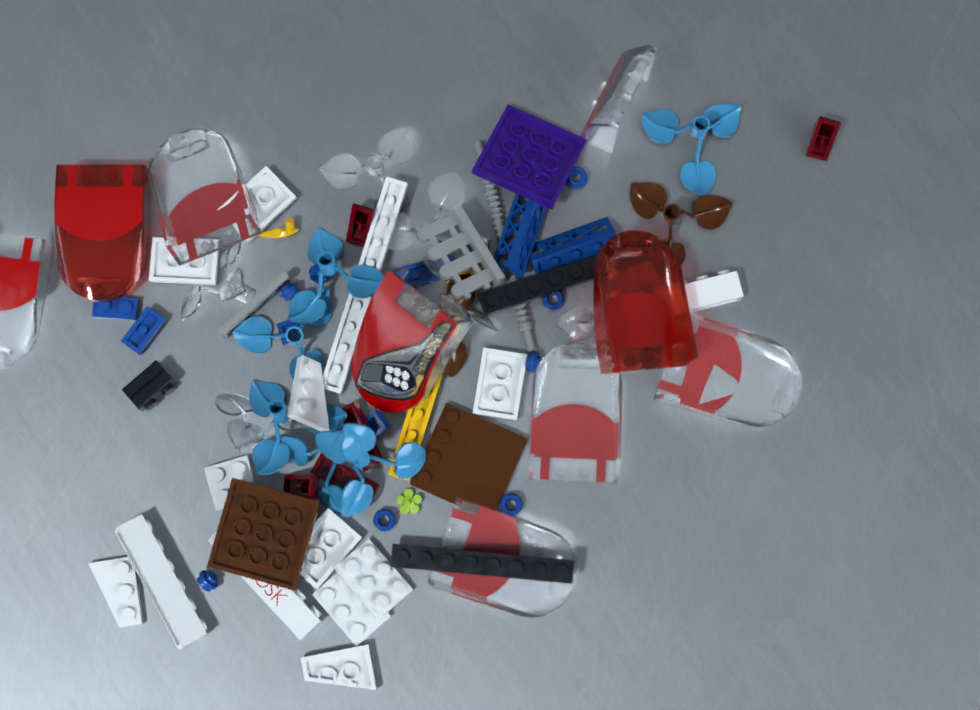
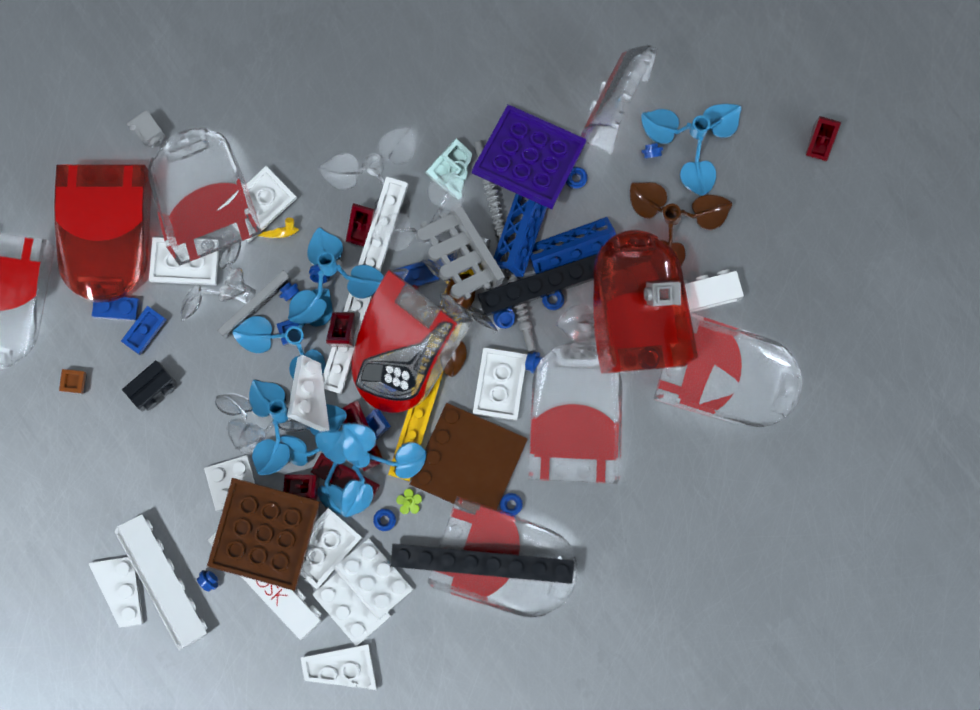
none -> dark orange plate [59,369,86,394]
none -> light grey window [127,110,166,147]
none -> dark red slope [326,312,355,348]
none -> light aqua slope [425,139,473,200]
none -> blue plate [493,308,515,328]
none -> blue plate [641,143,663,158]
none -> light grey window [644,280,681,306]

